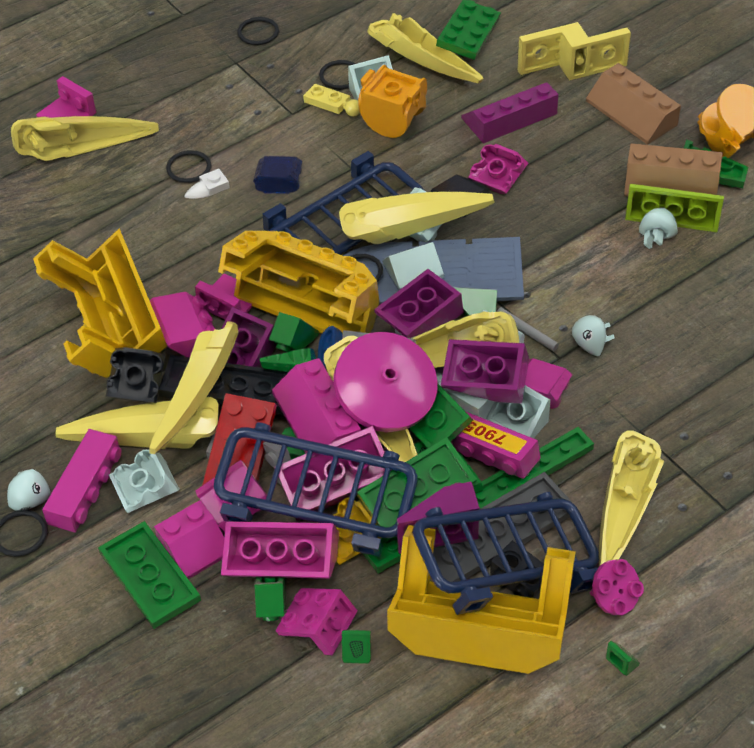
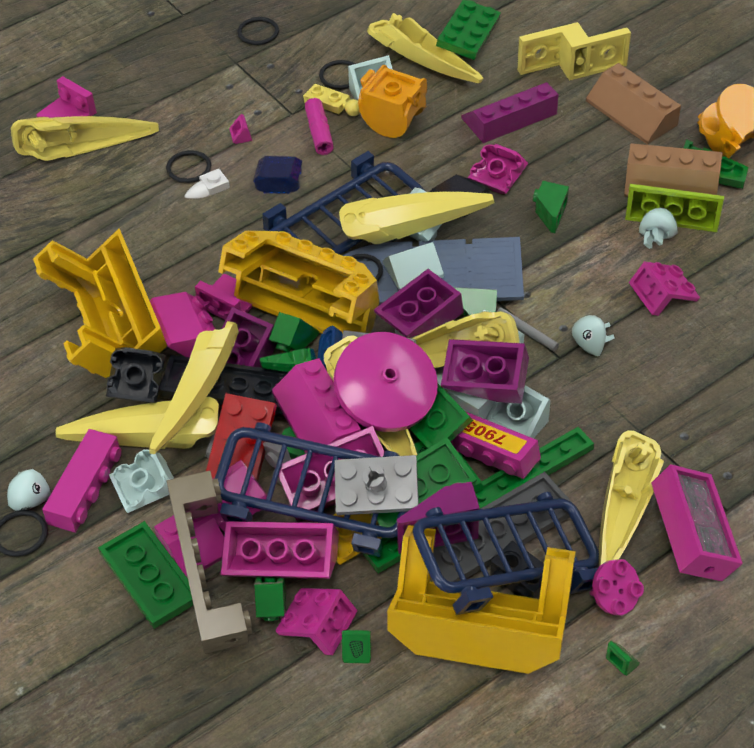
dark pink slope [525,358,572,409] -> none
none -> dark tan plate [166,471,252,654]
none -> dark pink slope [229,114,252,144]
none -> dark pink axle [305,98,333,155]
none -> light grey plate [335,455,419,515]
none -> green slope [533,181,569,233]
none -> dark pink bracket [629,261,700,316]
none -> dark pink brick [651,464,743,581]

